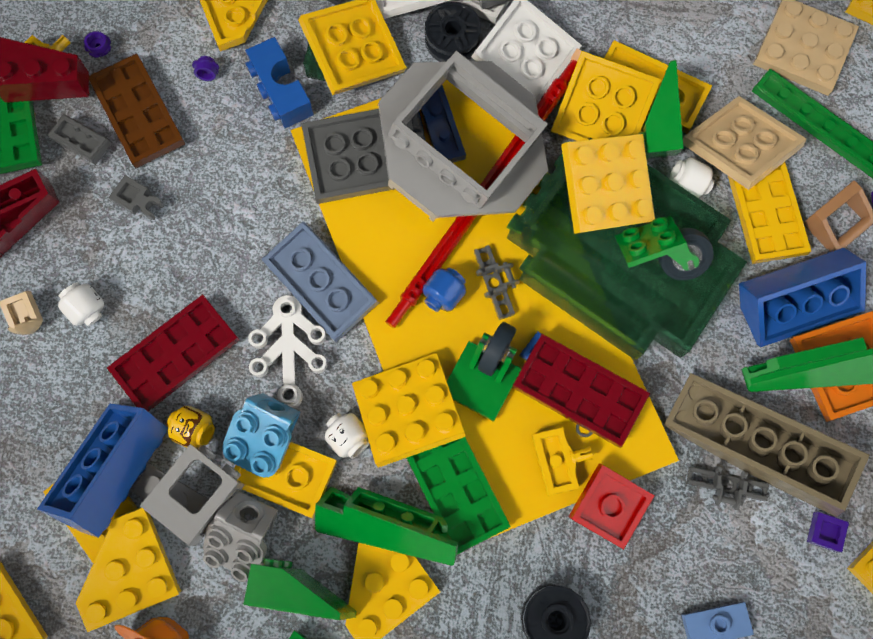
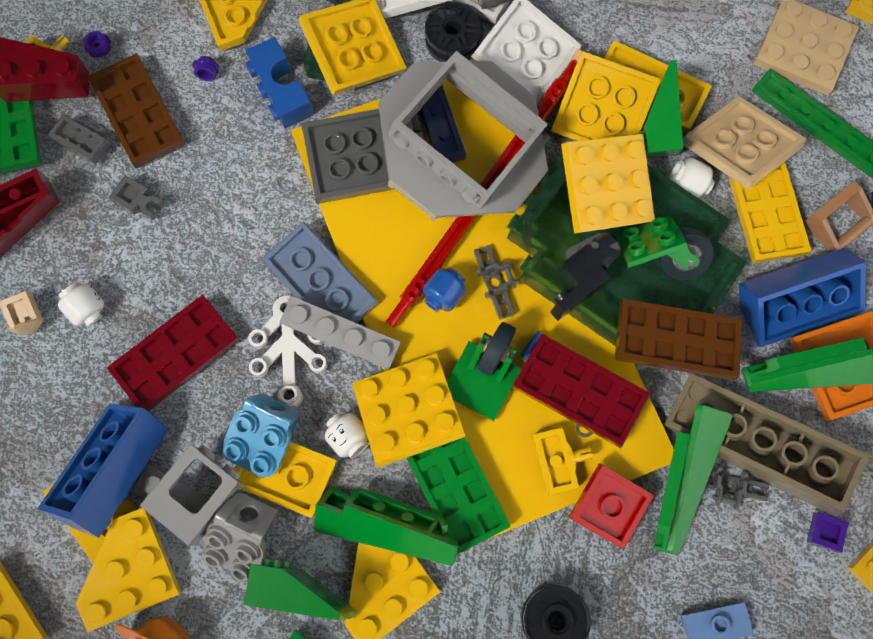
yellow head [167,405,215,448] -> none
none -> light grey plate [279,296,401,369]
none -> black plate [550,232,622,321]
none -> reddish brown plate [615,299,742,380]
none -> green wedge [653,404,732,555]

